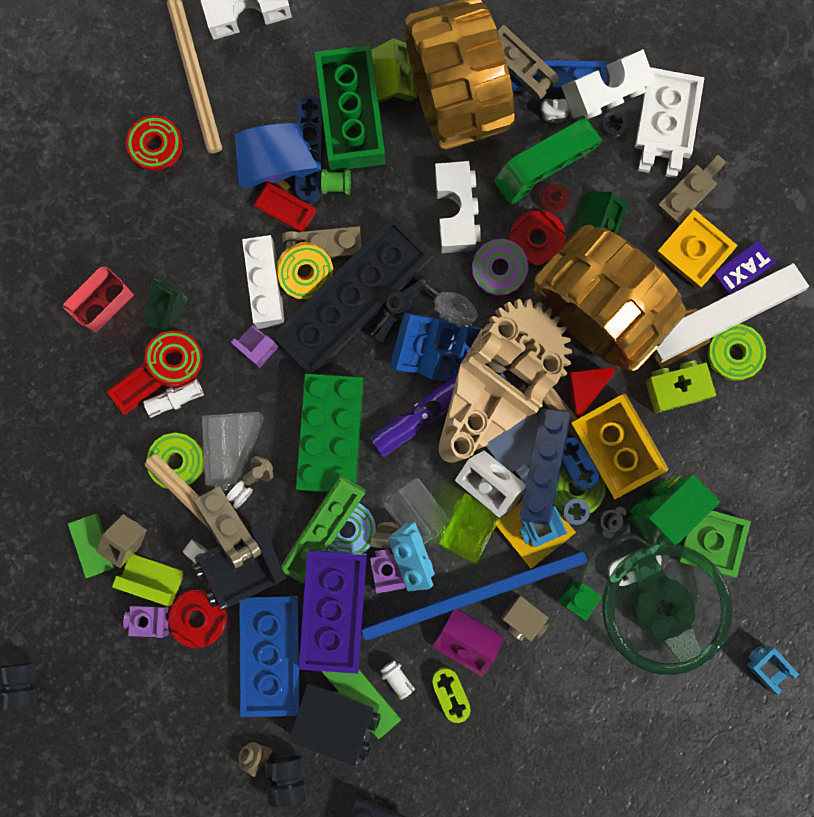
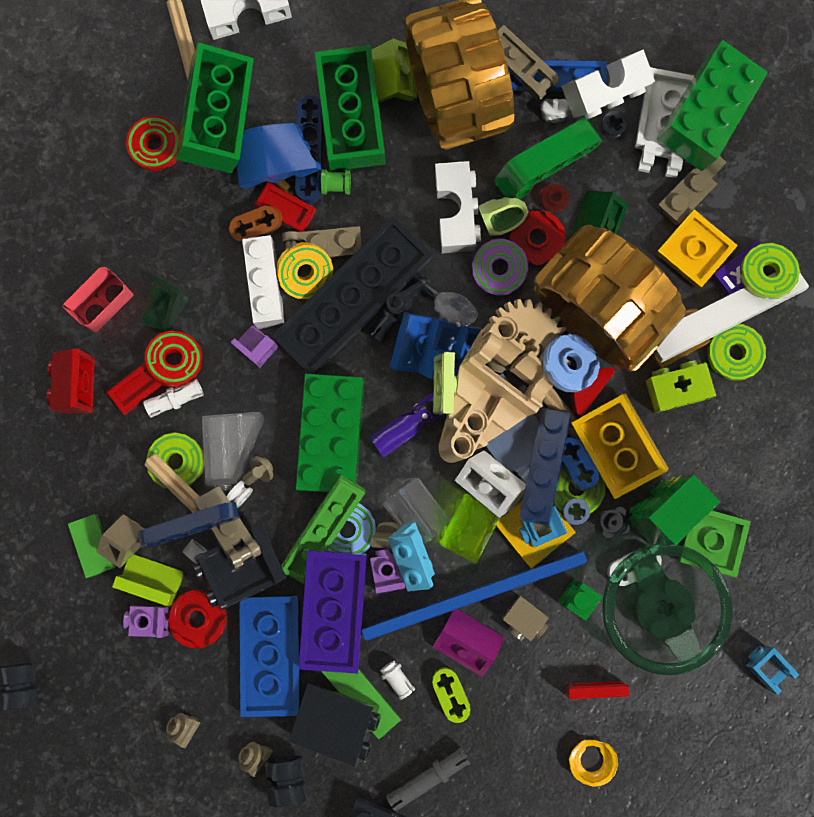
none -> red slope [47,349,95,414]
none -> dark blue beam [138,502,239,548]
none -> dark tan plate [166,713,201,748]
none -> green brick [176,42,254,173]
none -> dark orange beam [229,206,283,241]
none -> dark grey pin [386,747,471,812]
none -> yellowish green plate [433,352,457,414]
none -> rock [478,197,528,236]
none -> light blue tile [542,334,600,392]
none -> red tile [565,681,629,700]
none -> yellow piece [569,740,618,787]
none -> green brick [656,40,768,171]
none -> lime tile [741,243,800,300]

